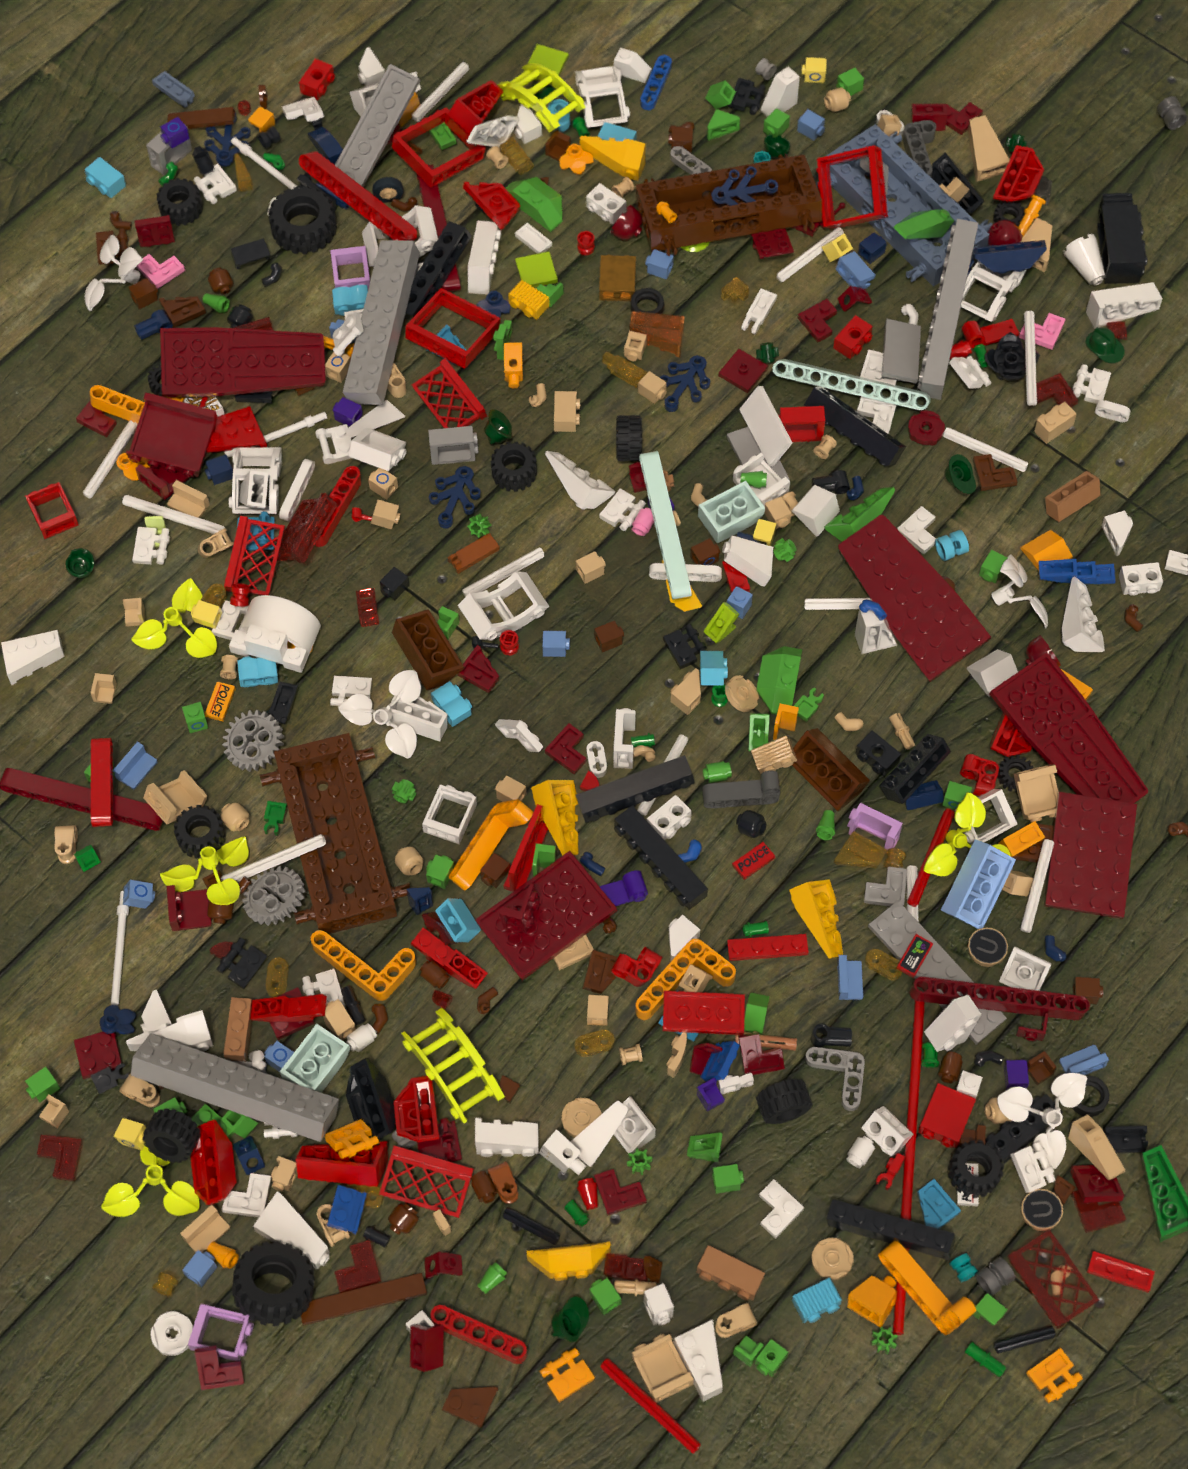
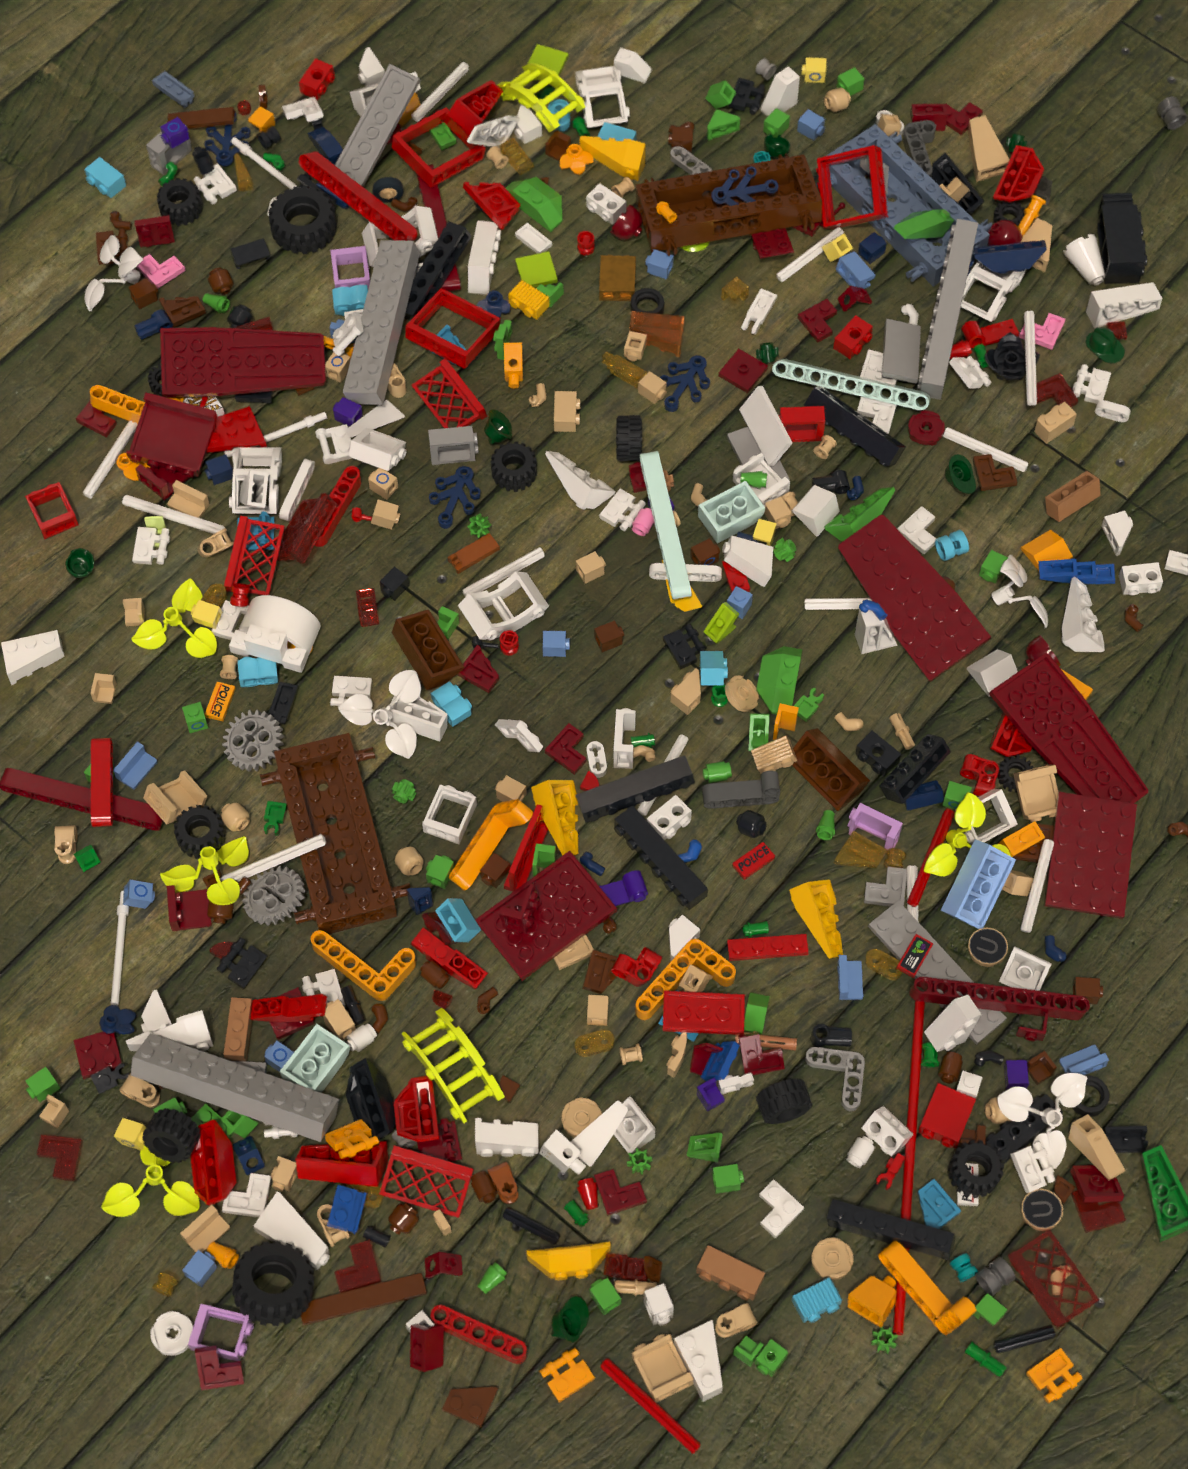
white arm [249,1050,266,1071] -> none
black arm [261,262,283,287] -> none
clear yellow plate [266,958,289,997] -> none
blue beam [640,55,672,110] -> none
red plate [1087,1251,1155,1293] -> none

